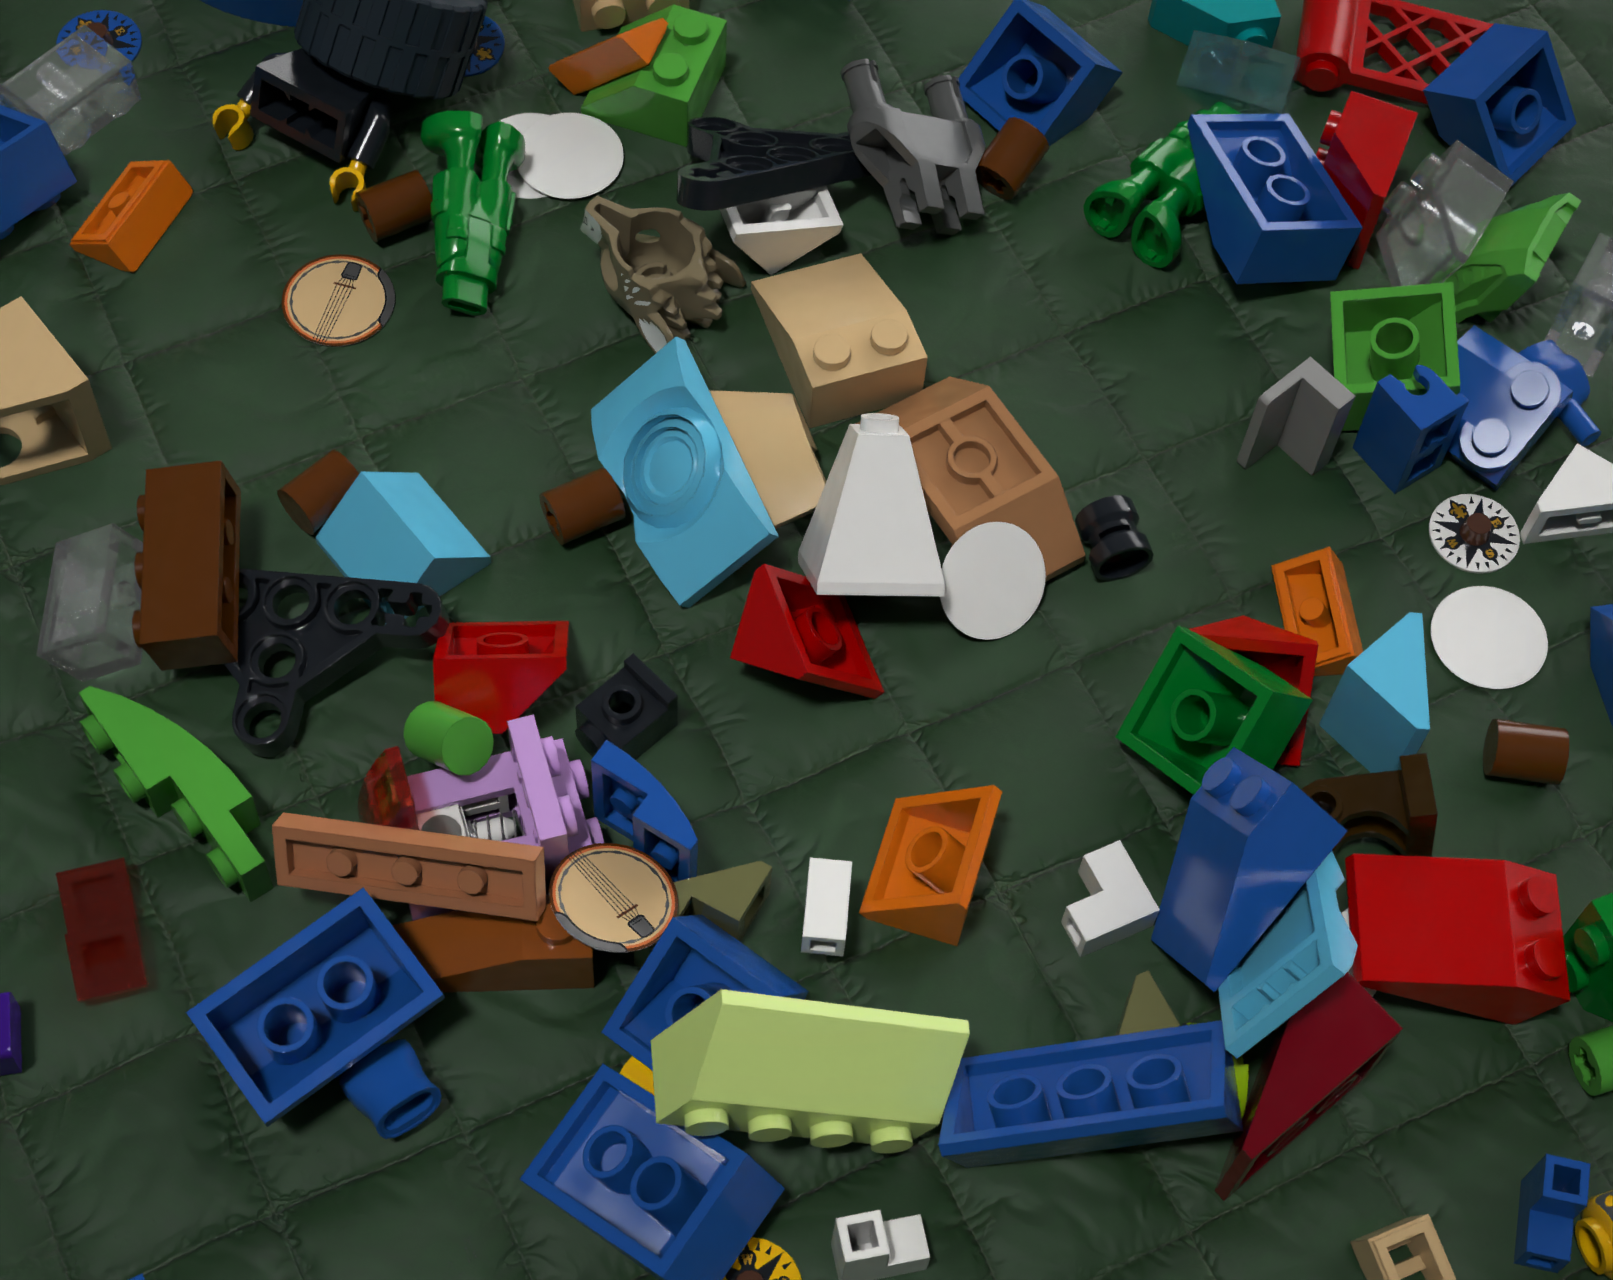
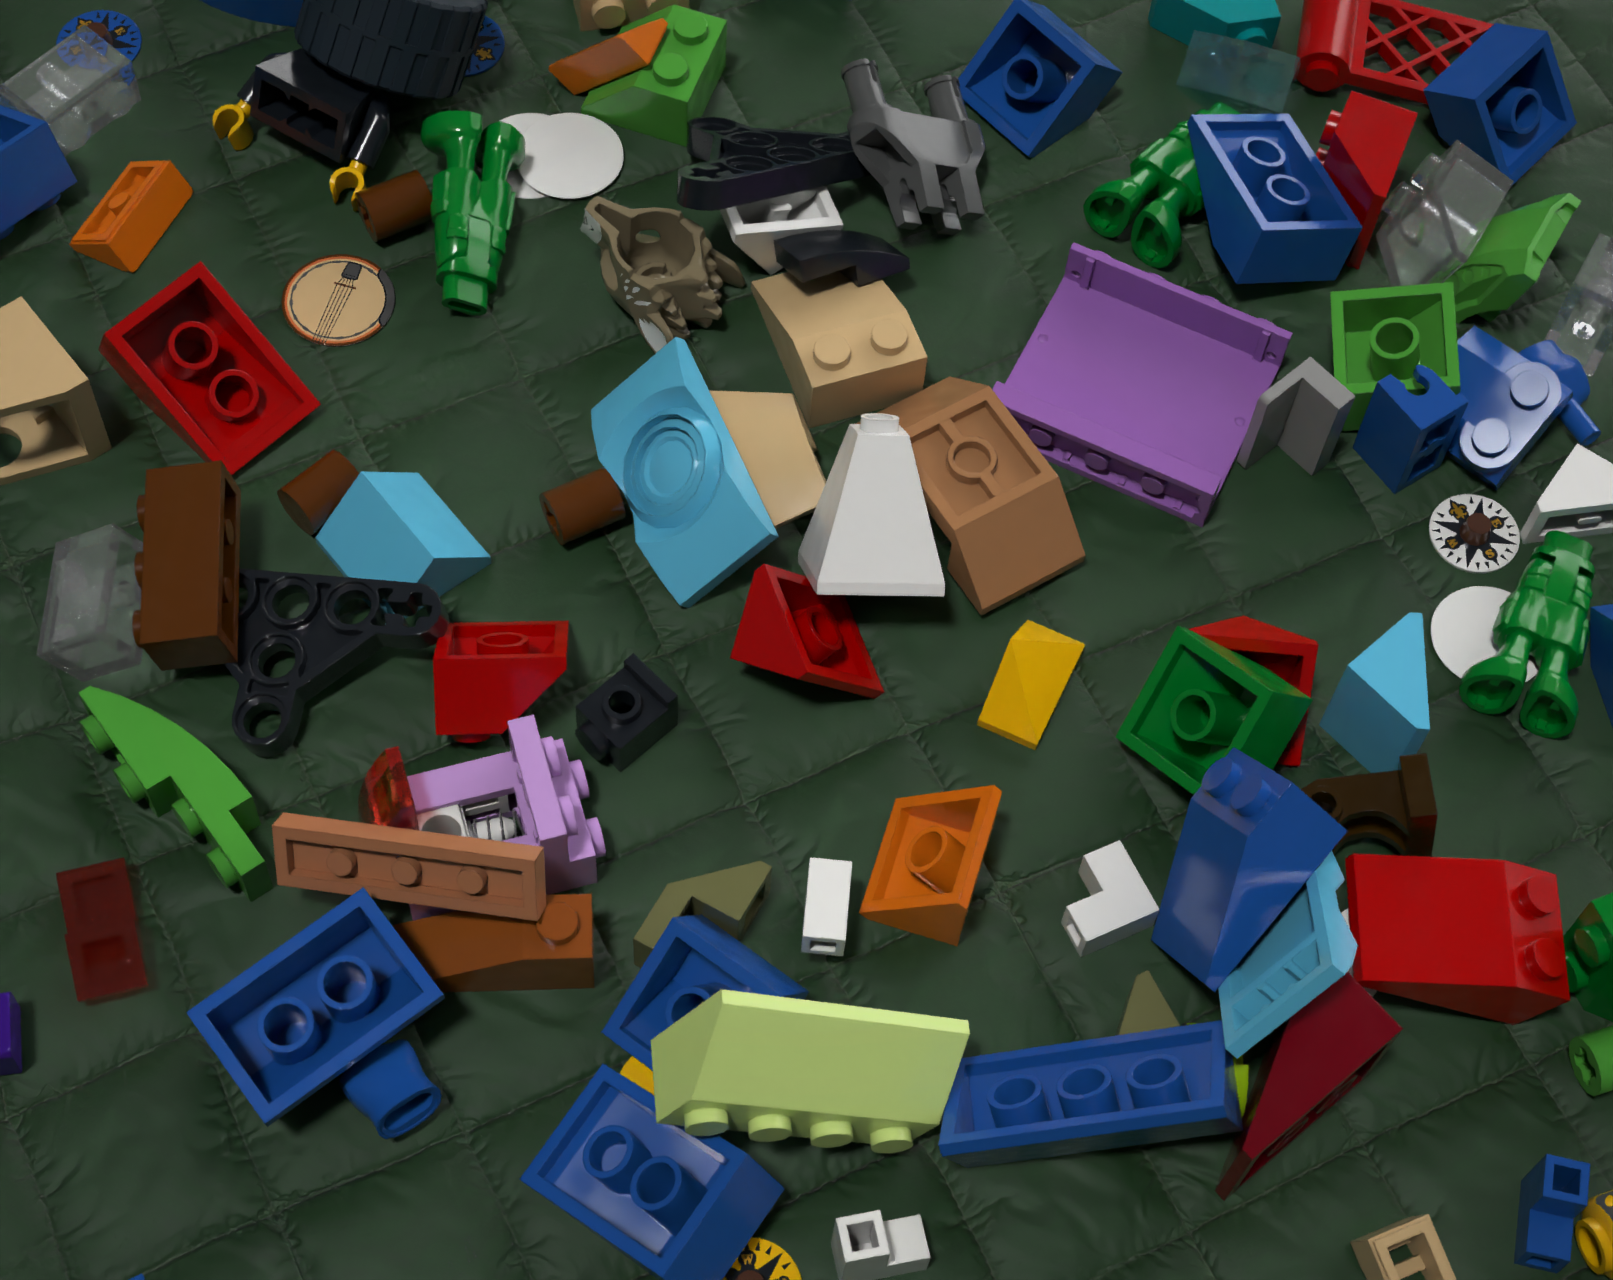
bright green piece [403,701,494,775] -> none
tan sticker [549,843,678,952] -> none
blue slope [591,740,698,882] -> none
white sticker [940,522,1046,640] -> none
reddish brown piece [975,117,1049,200] -> none
black wheel [1075,495,1154,581] -> none
orange slope [1271,546,1363,676] -> none
reddish brown piece [1483,719,1569,785] -> none
none -> red slope [98,261,321,476]
none -> black slope [773,230,910,286]
none -> yellow slope [977,620,1085,750]
none -> medium lavender panel [992,242,1293,527]
none -> green piece [1459,530,1596,738]

